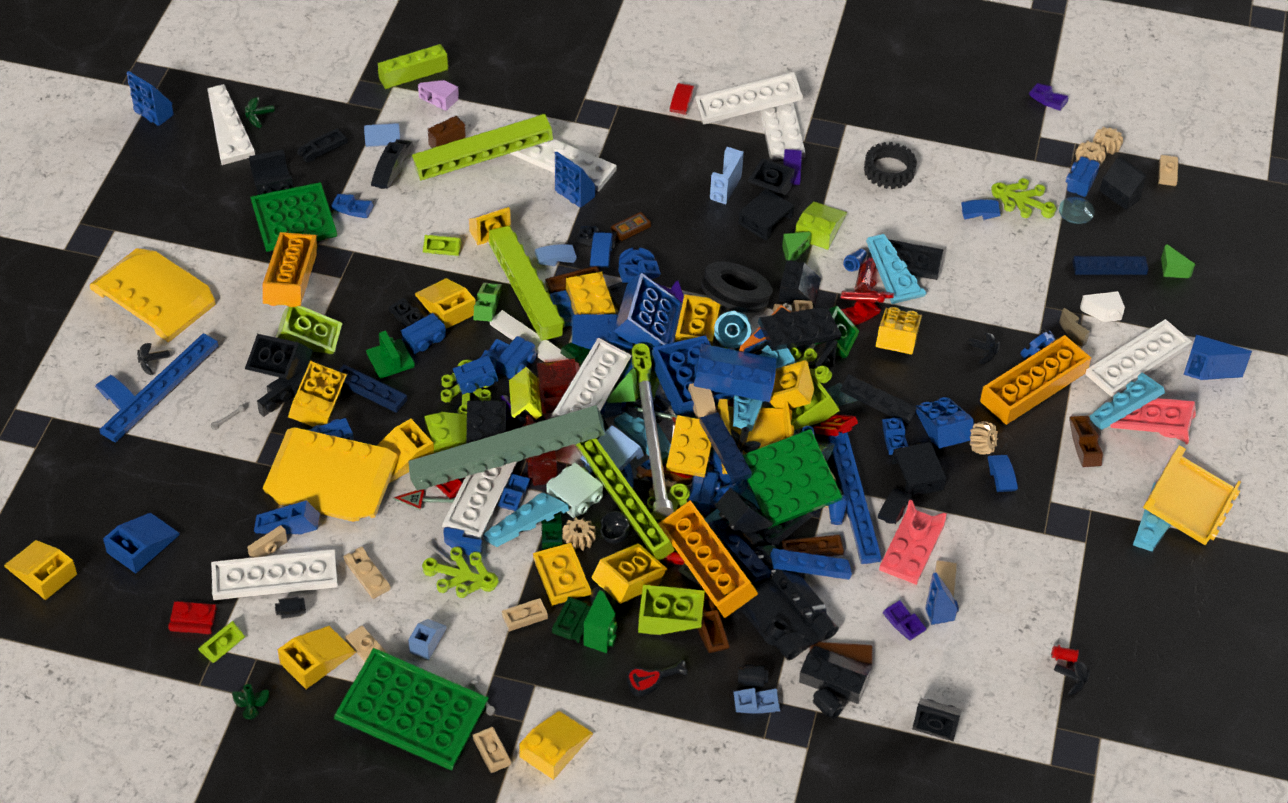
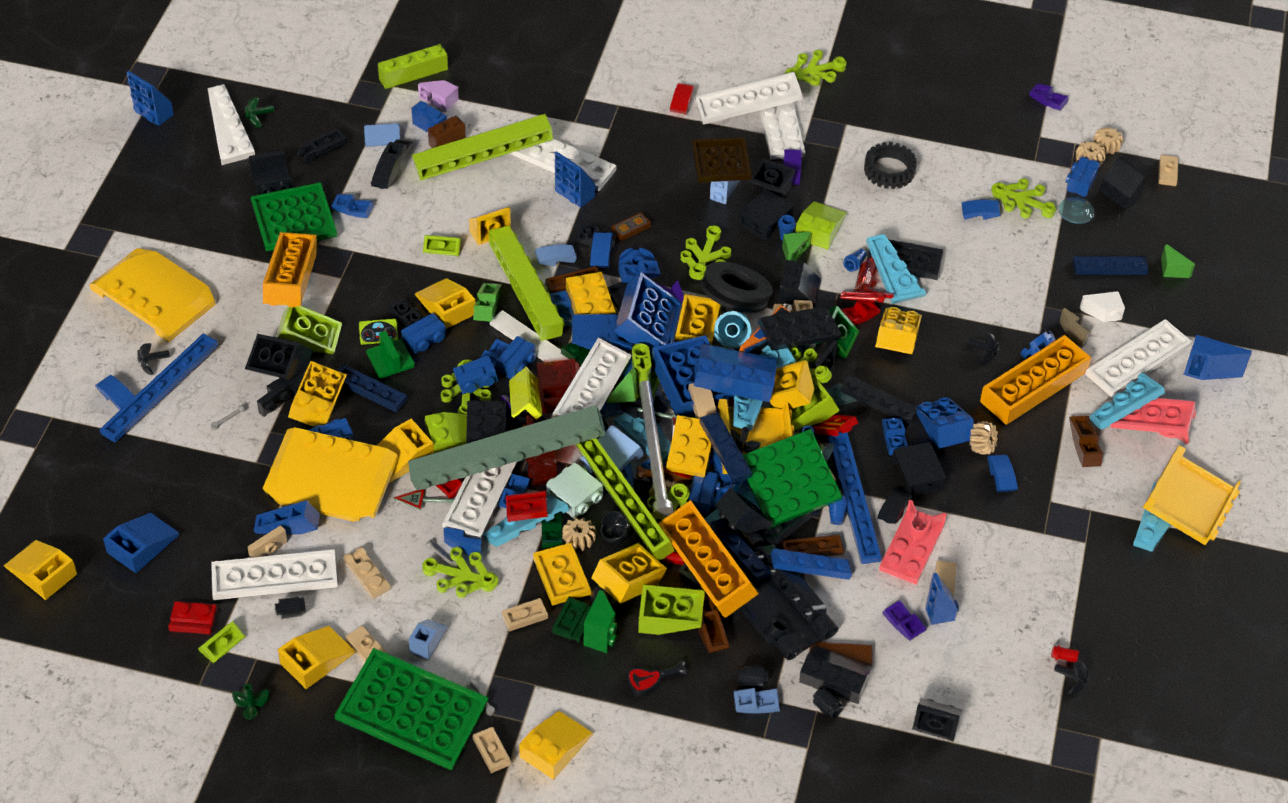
none -> slope [359,319,398,345]
none -> blue brick [411,101,448,132]
none -> red plate [506,491,548,522]
none -> lime plant [680,226,731,280]
none -> dark brown plate [692,137,751,183]
none -> blue cone [778,215,796,241]
none -> lime plant [785,50,846,86]

